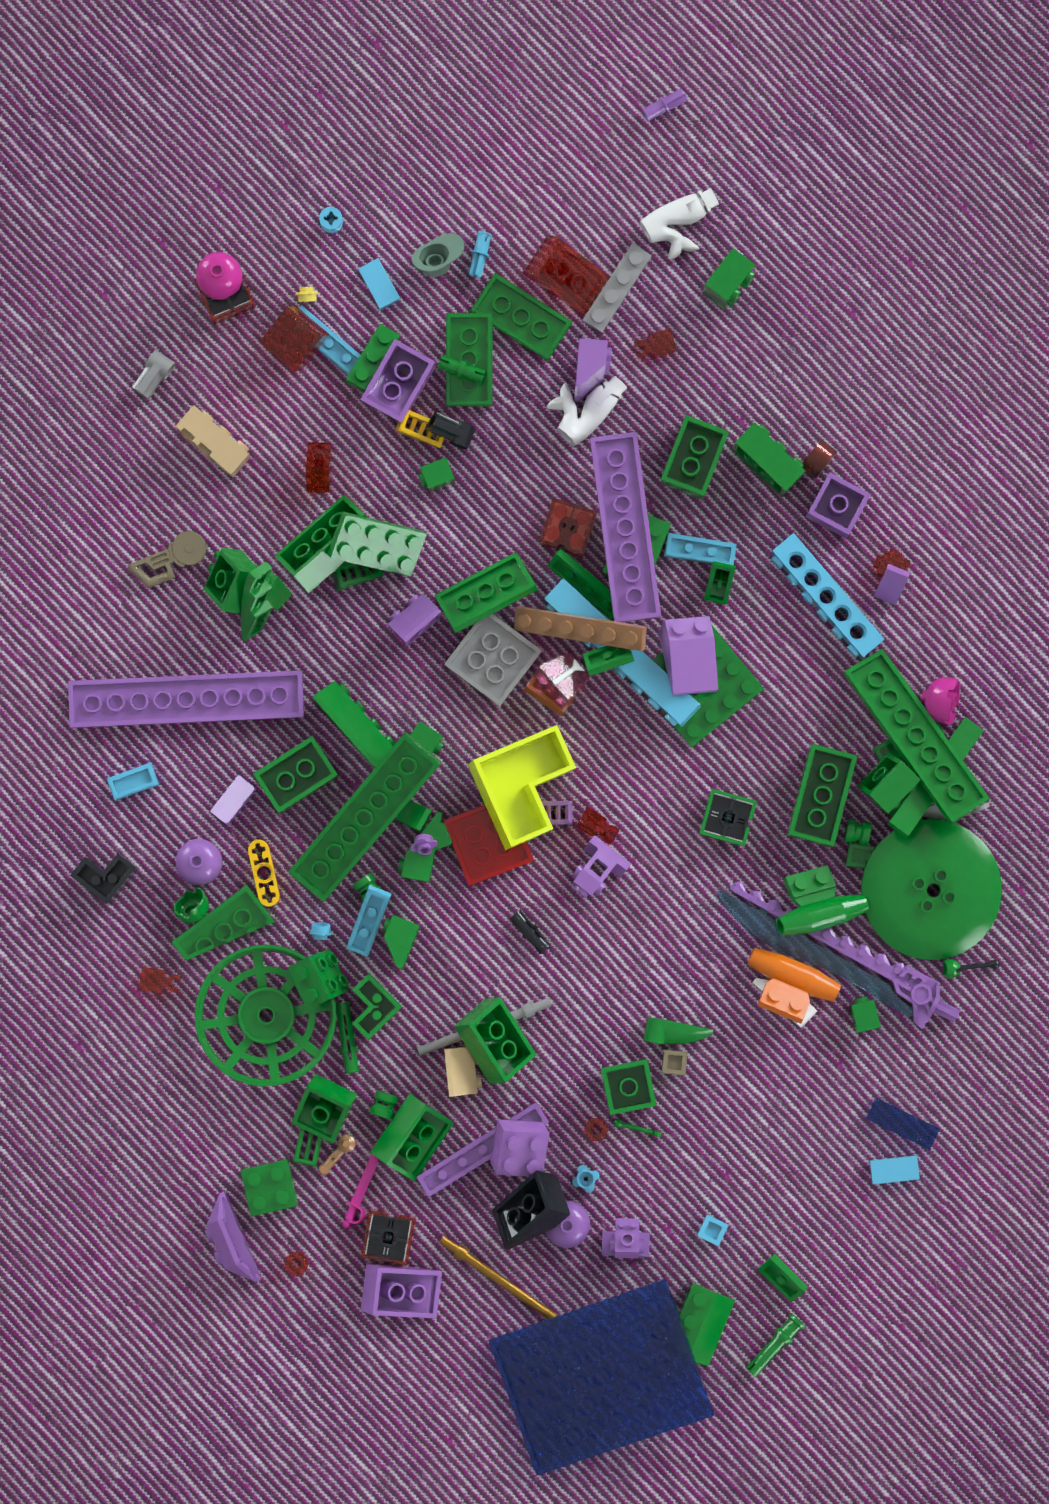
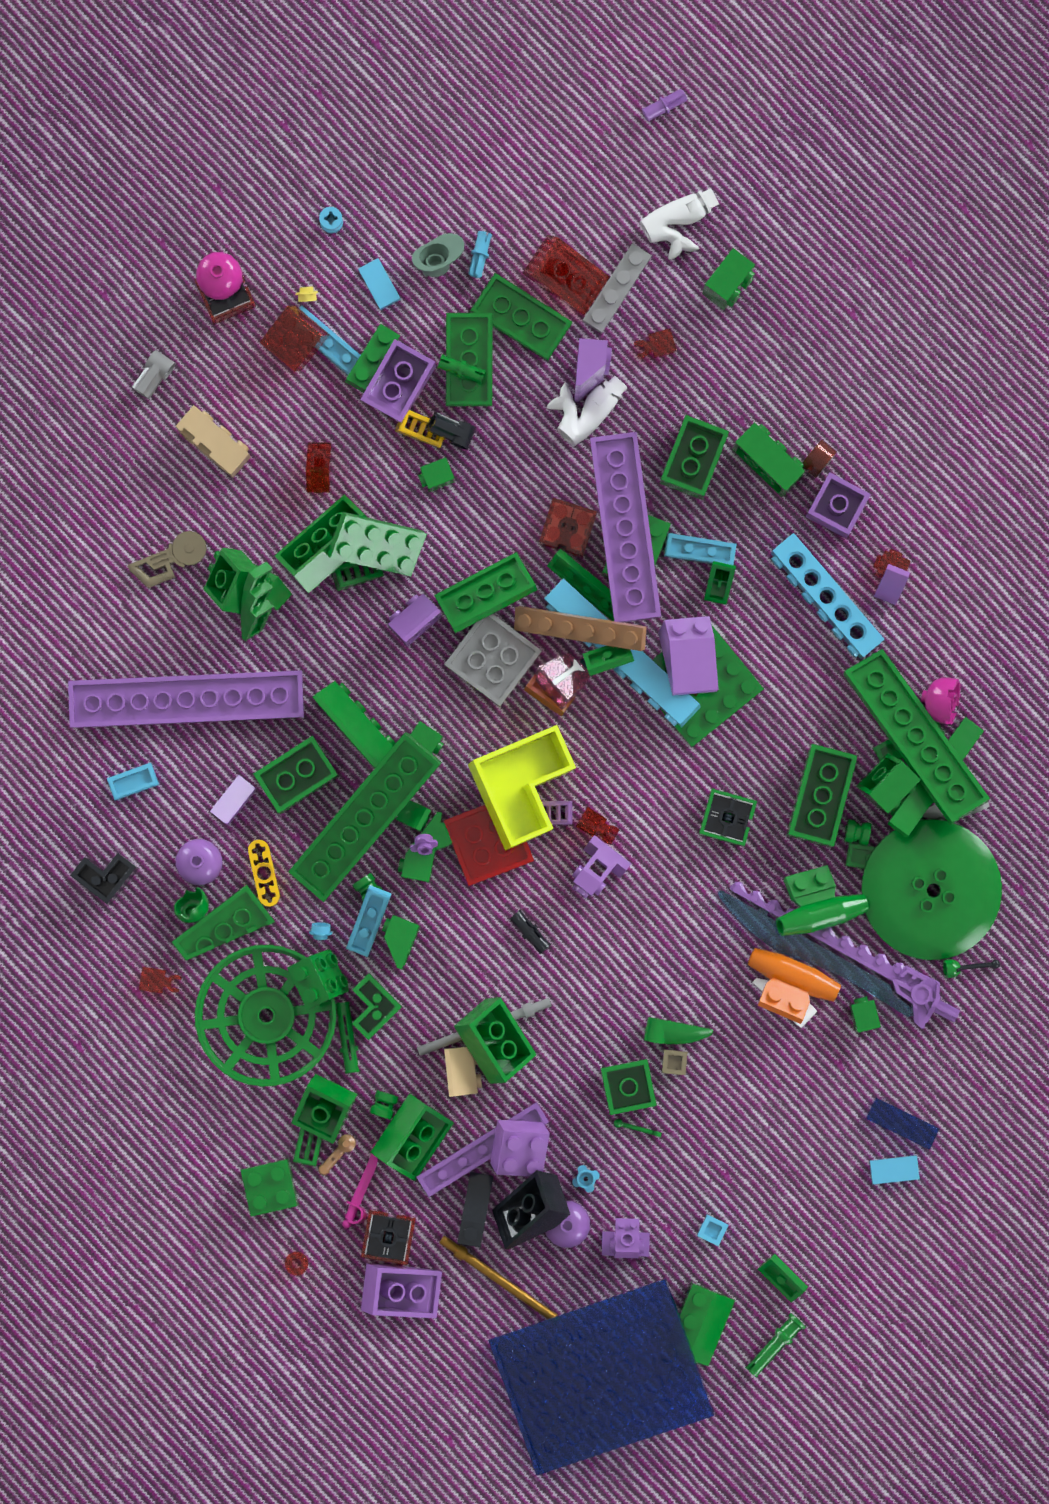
medium lavender wedge [205,1191,261,1282] -> none
clear red plate [584,1118,608,1141] -> none
none -> black slope [457,1171,494,1248]

